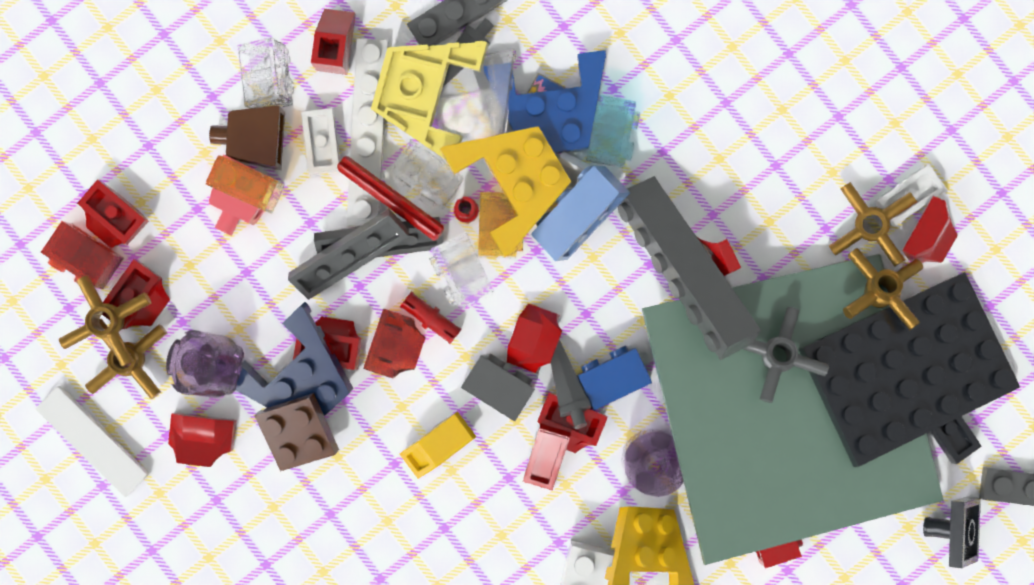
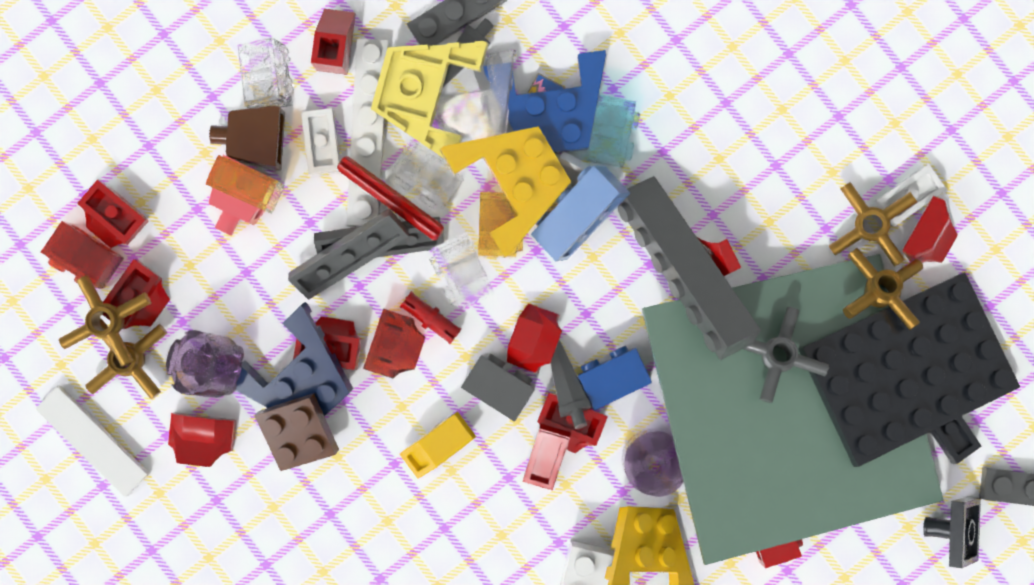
red pin [453,196,479,224] -> none

